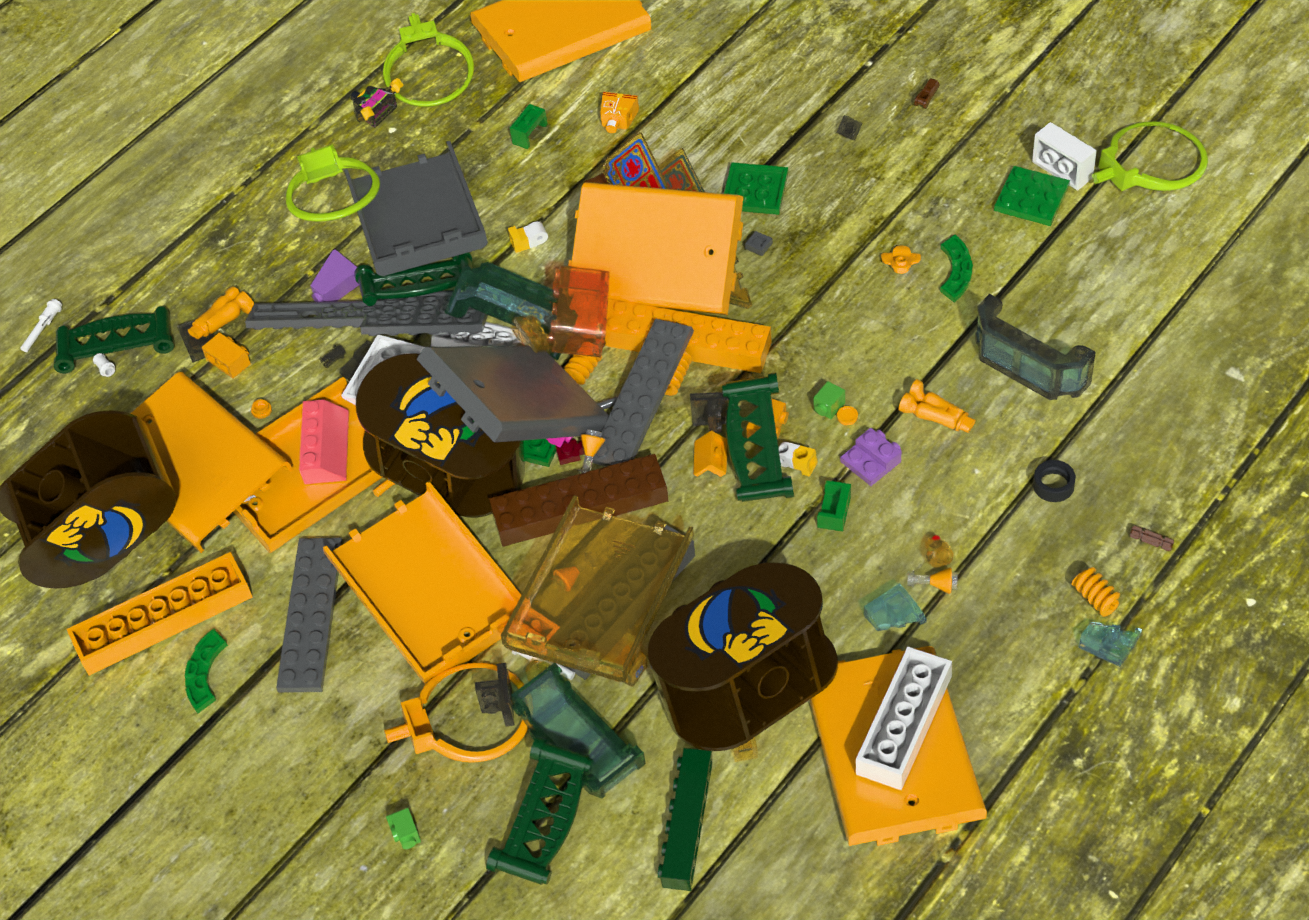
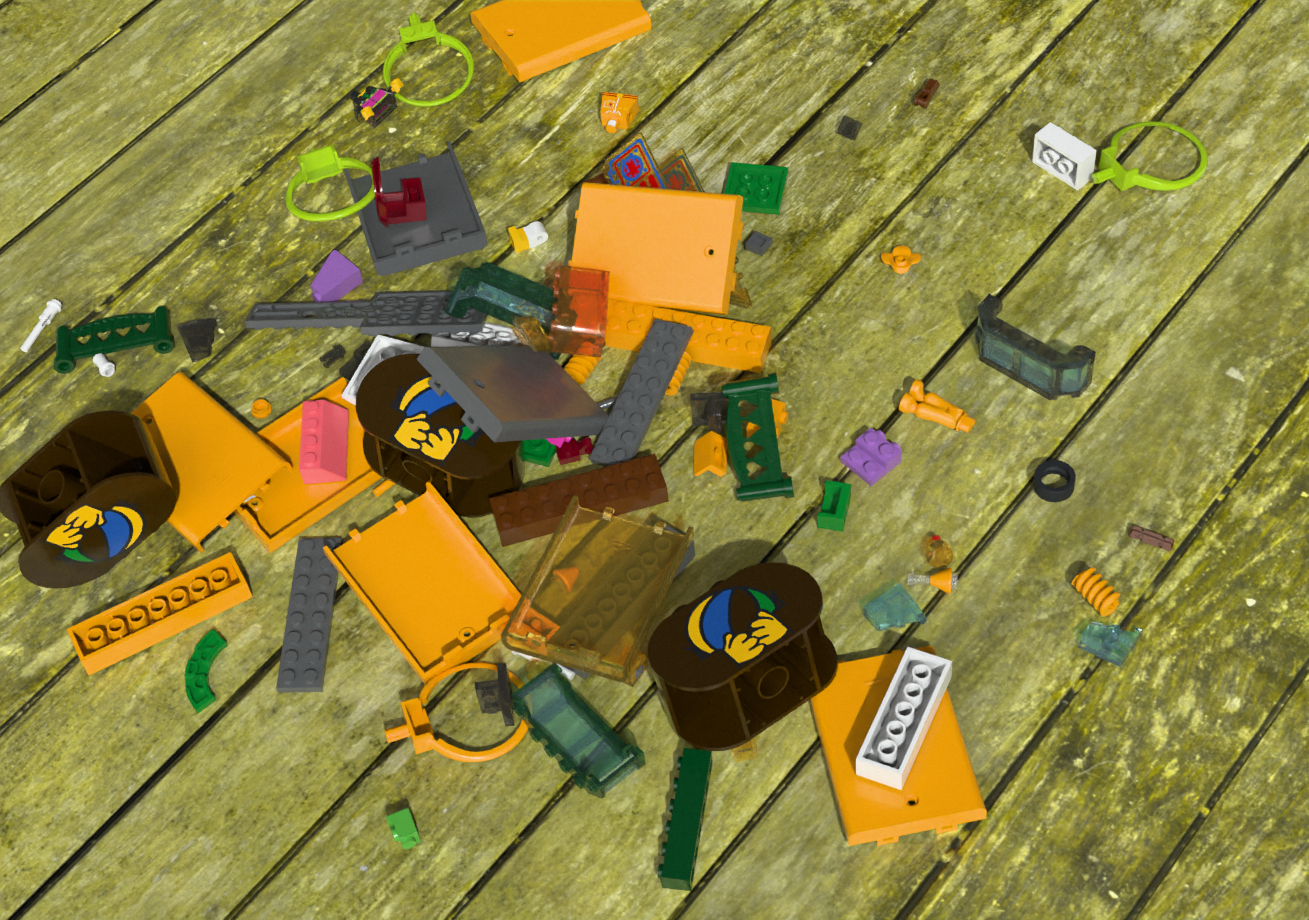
light orange piece [188,287,254,339] -> none
light orange brick [202,332,251,379] -> none
dark green piece [354,252,476,306] -> none
dark green piece [486,736,594,885] -> none
green panel [510,104,548,149] -> none
piece [578,429,605,474] -> none
yellow leg [779,442,818,477] -> none
bright green brick [813,381,845,419] -> none
light orange piece [837,406,858,425] -> none
green tile [940,234,973,303] -> none
green plate [994,166,1070,226] -> none
none -> dark red piece [372,157,426,228]

